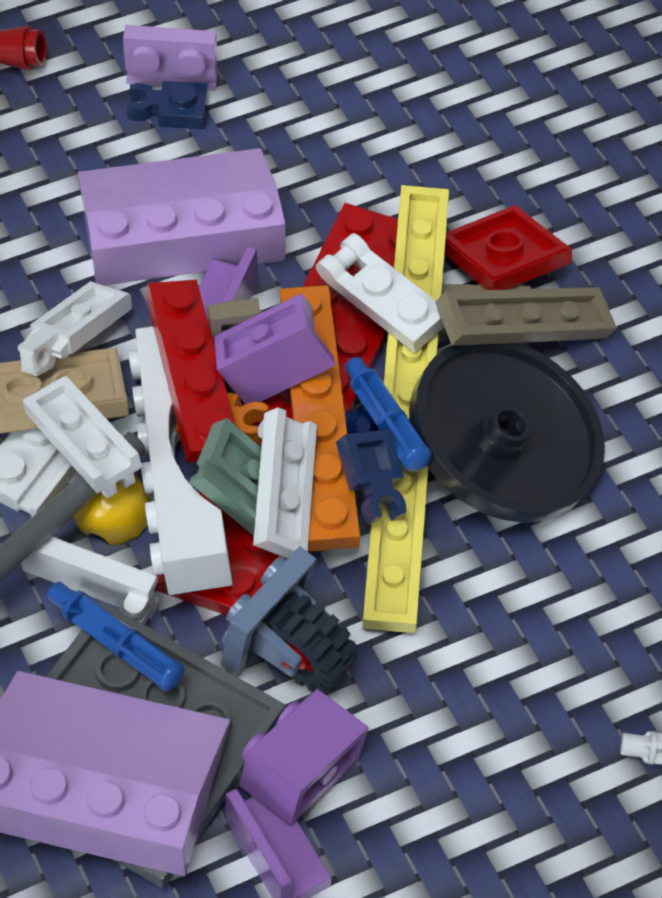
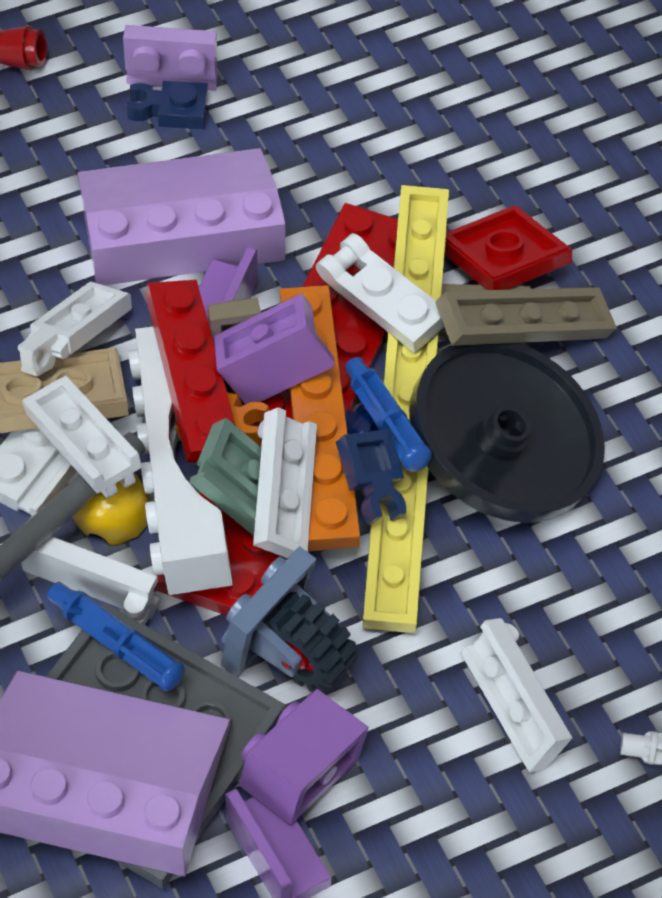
none -> white hinge [460,618,572,773]

